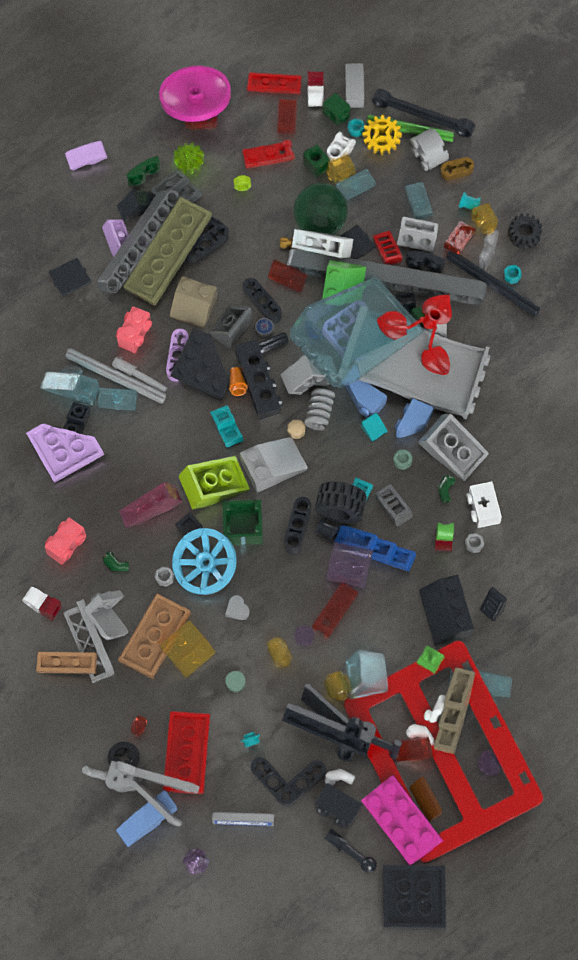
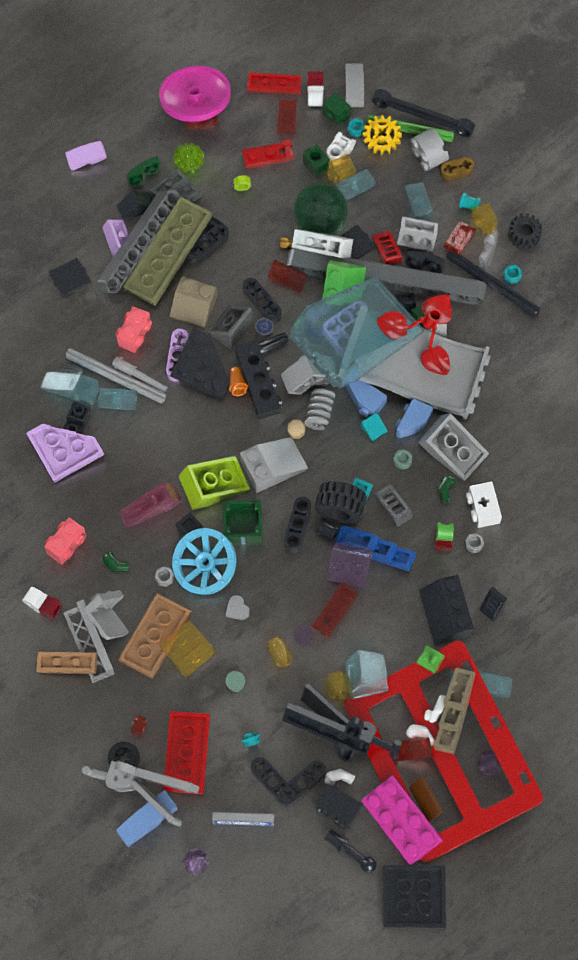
teal slope [210,405,244,448] -> none

